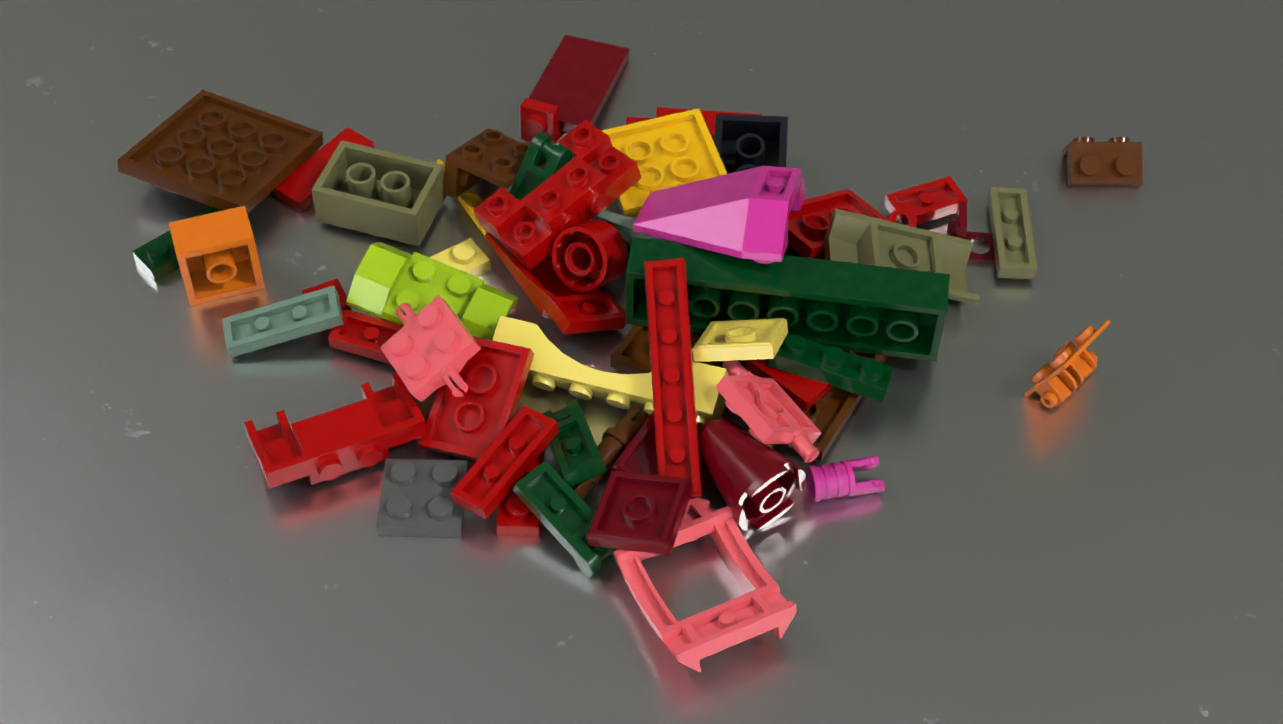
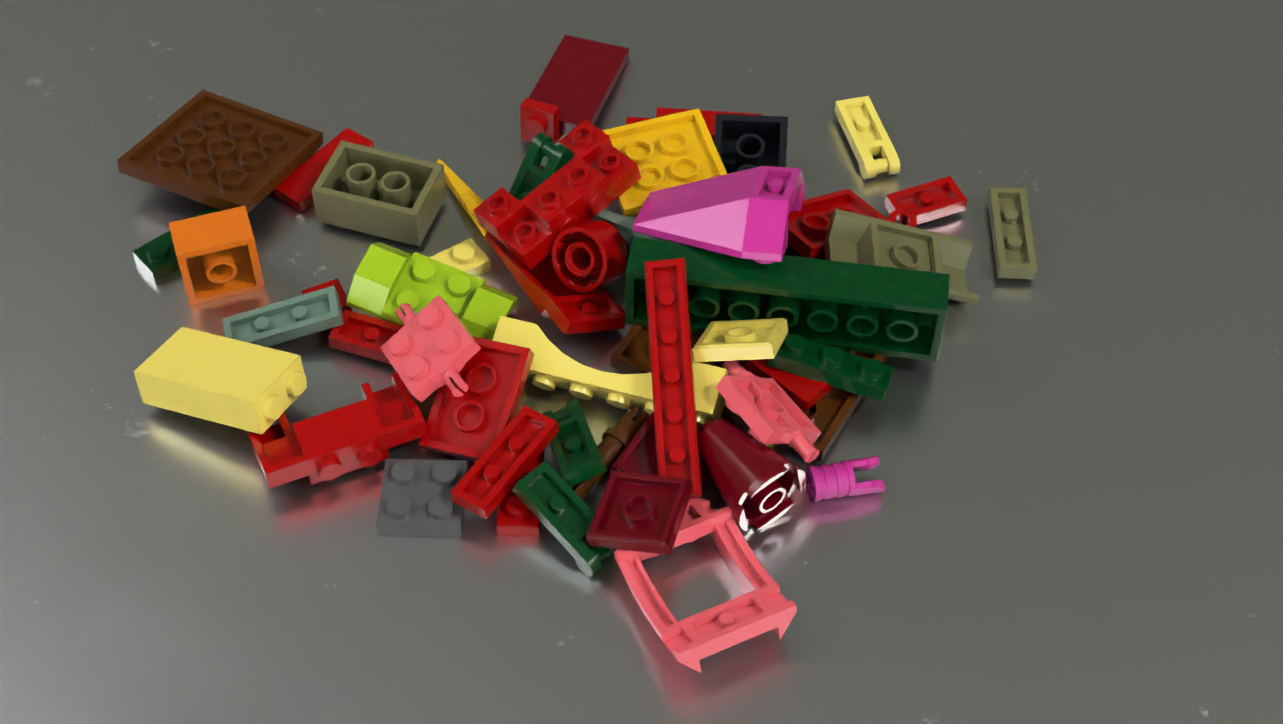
reddish brown bracket [443,128,546,198] -> none
dark red bracket [947,200,996,264] -> none
orange hinge [1024,320,1111,408] -> none
reddish brown bracket [1062,137,1143,187] -> none
none -> light yellow brick [134,327,307,435]
none -> light yellow plate [834,96,900,180]

